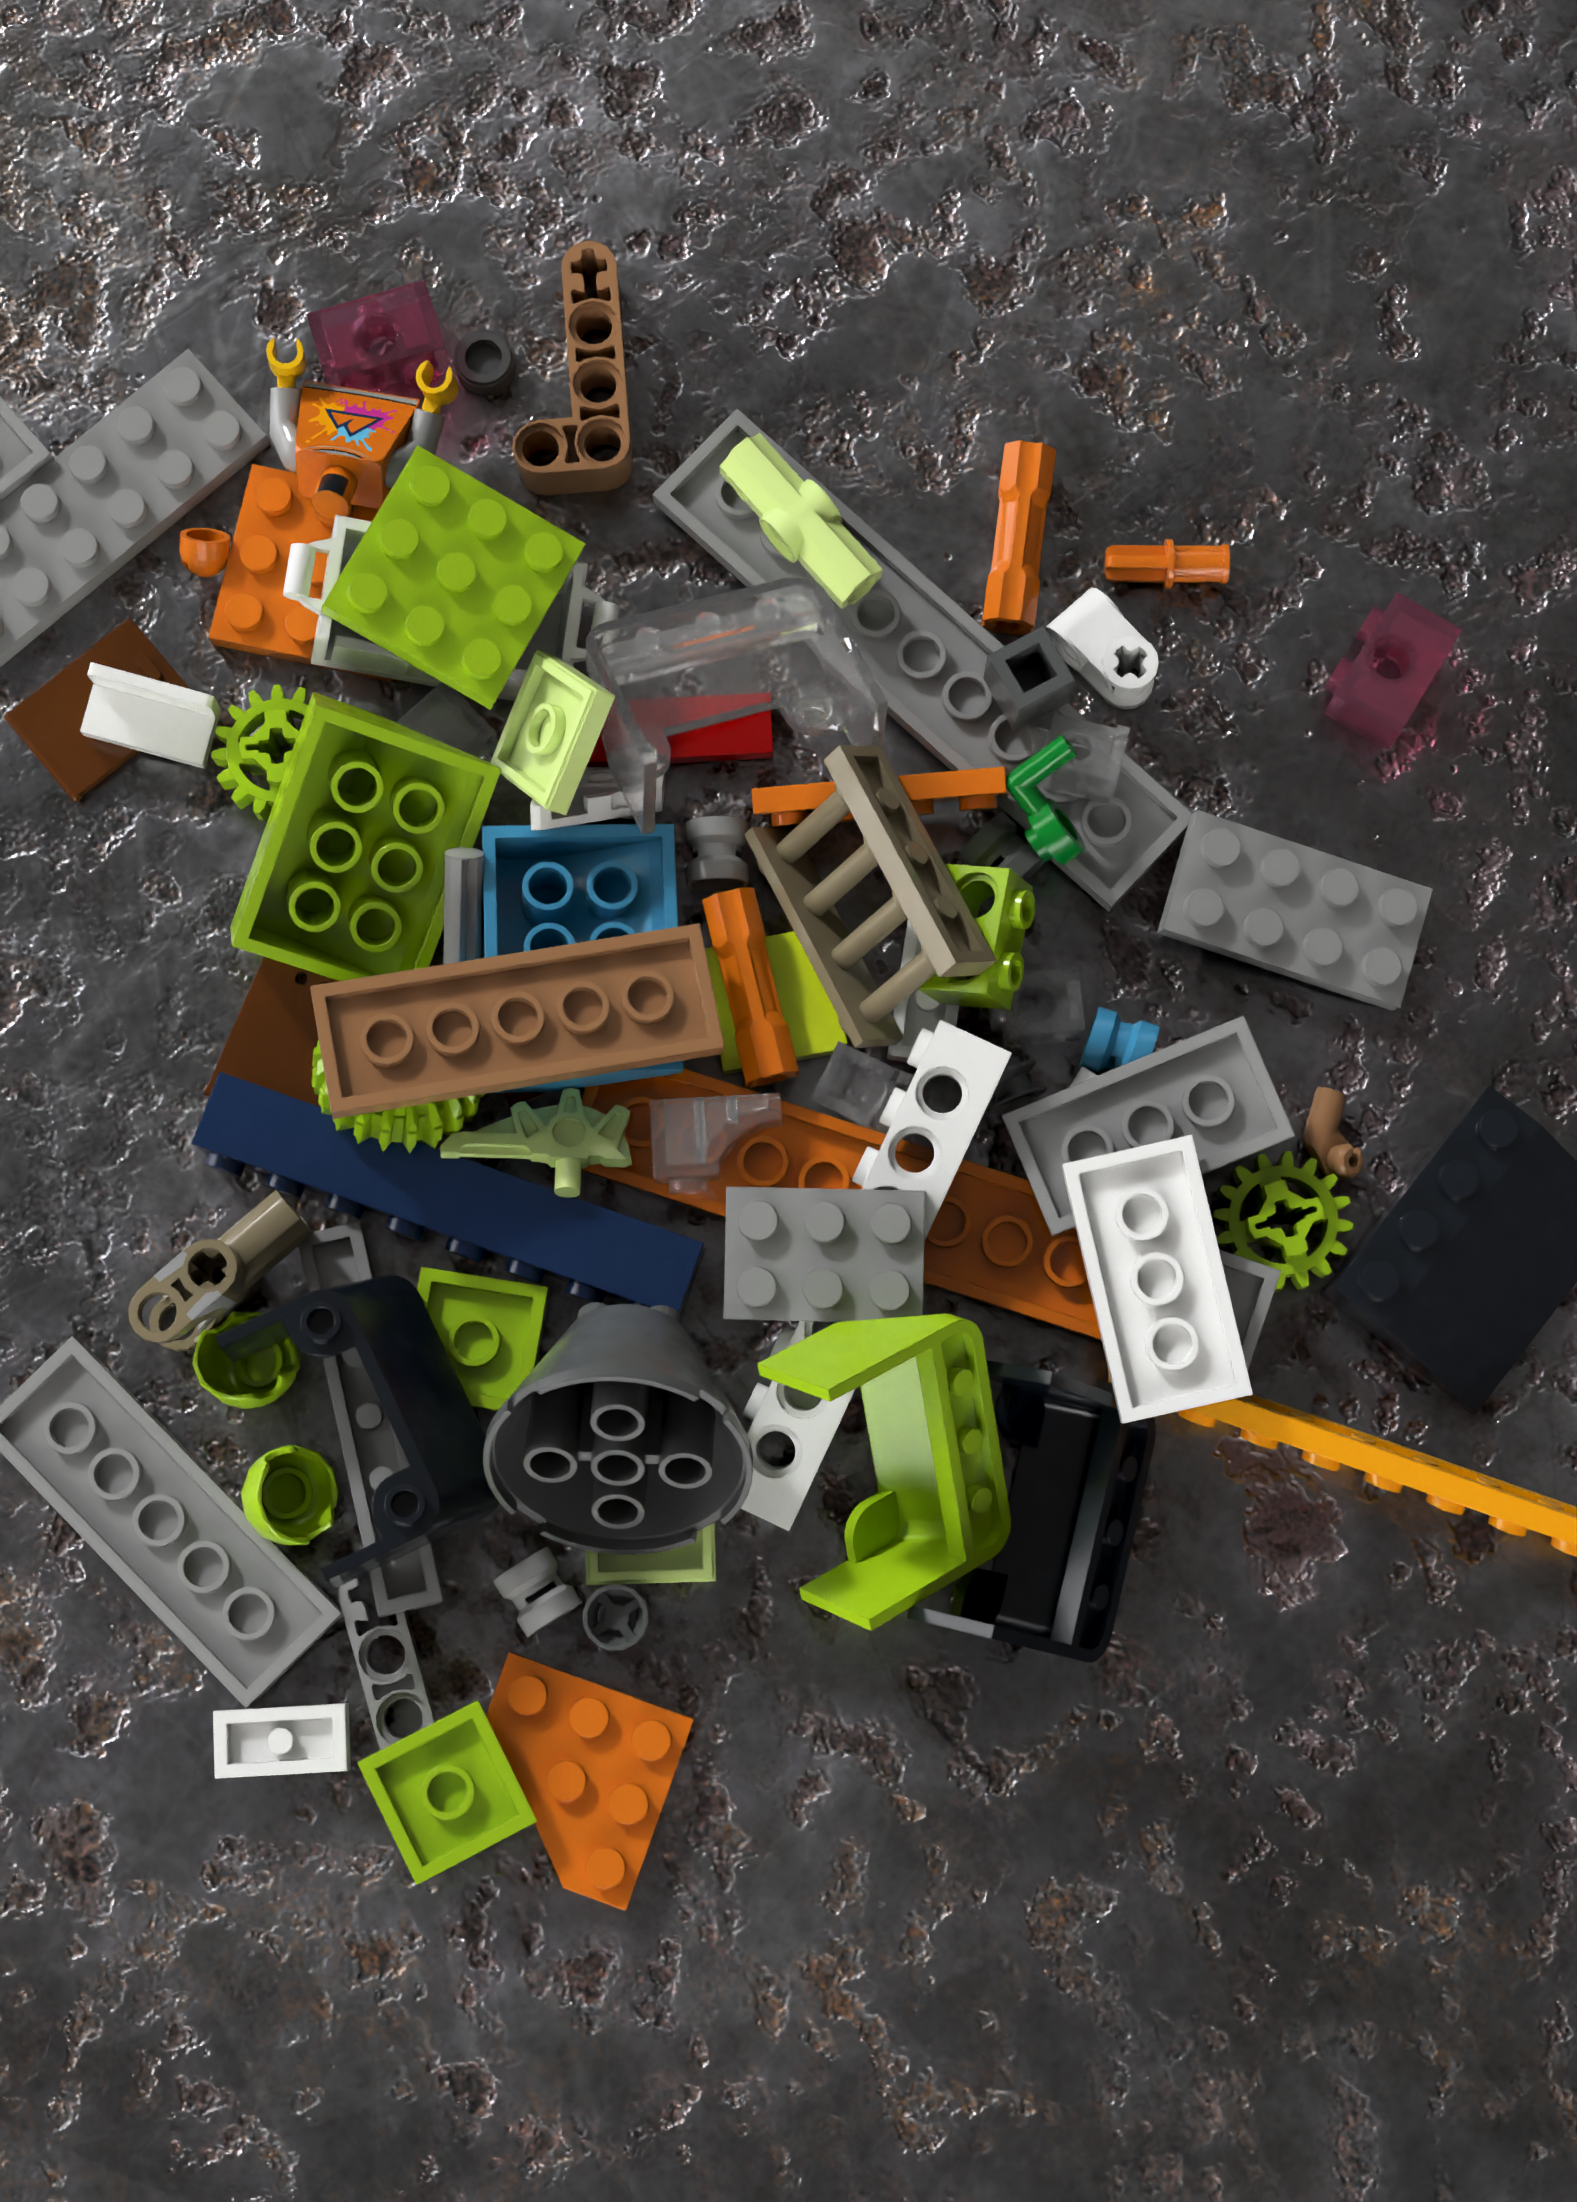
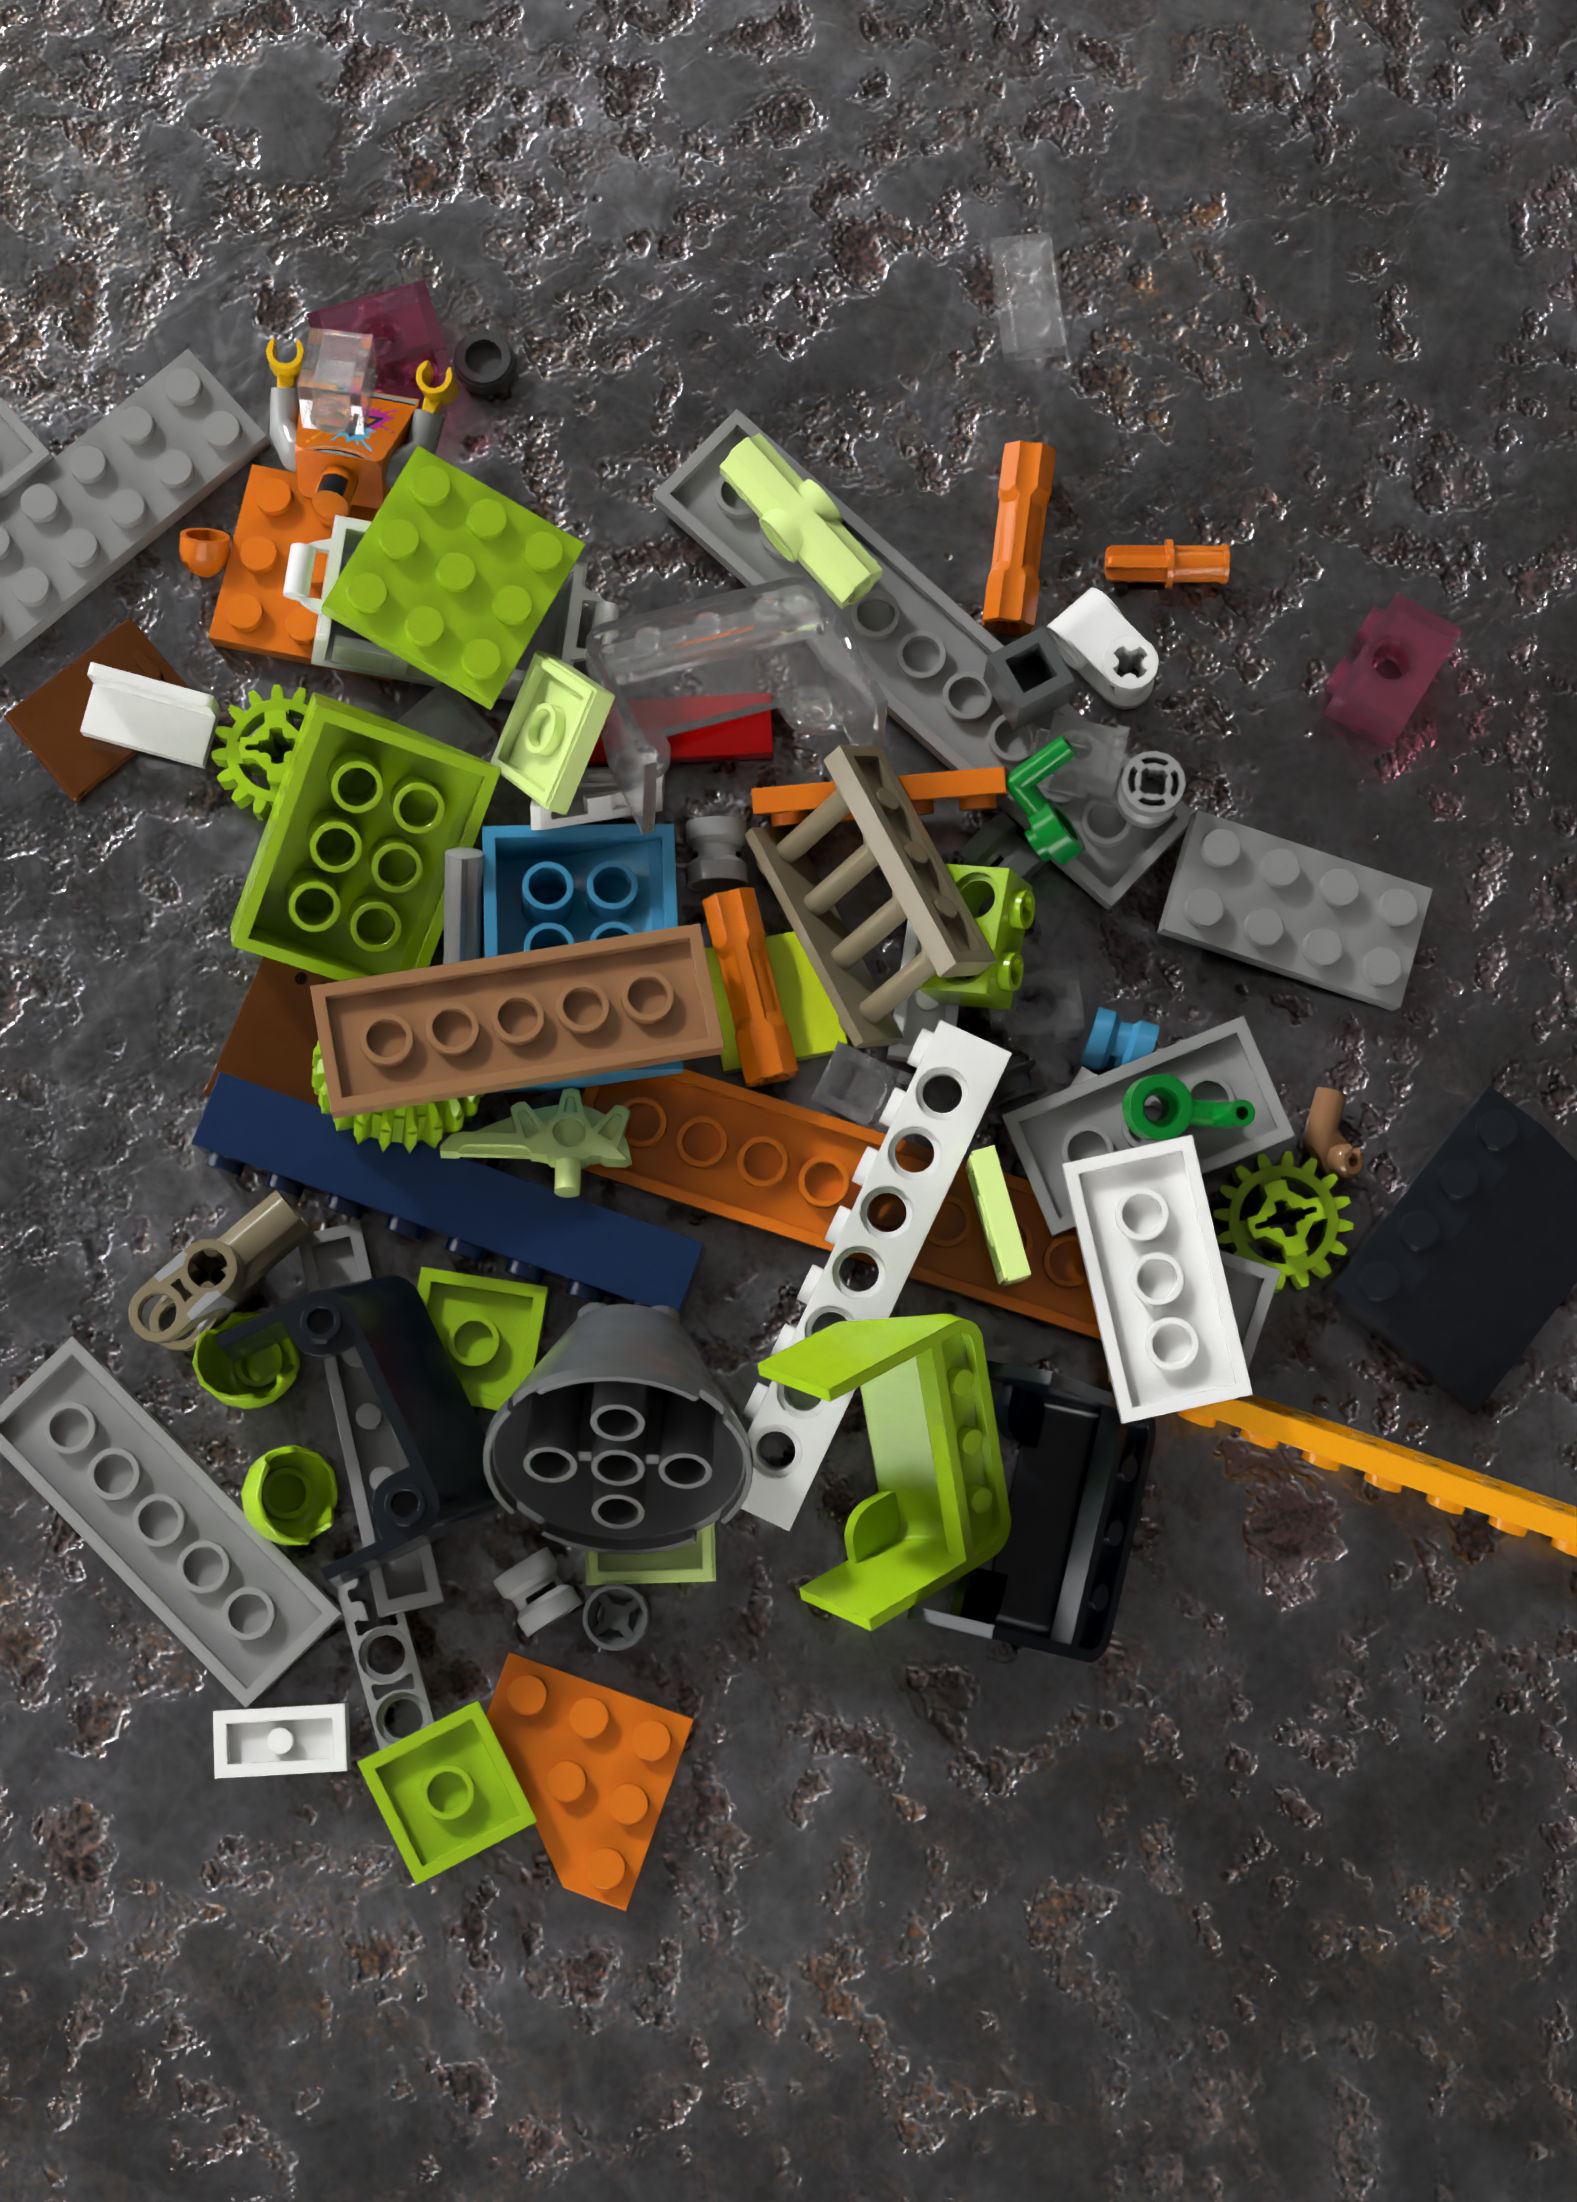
medium nougat beam [512,240,633,495] -> none
clear arch [650,1093,783,1194] -> none
light grey plate [723,1186,926,1322] -> none
none -> clear brick [297,328,377,435]
none -> yellowish green tile [965,1145,1031,1288]
none -> clear plate [989,232,1067,362]
none -> light grey wheel [1115,751,1186,829]
none -> green plate [1122,1074,1255,1141]

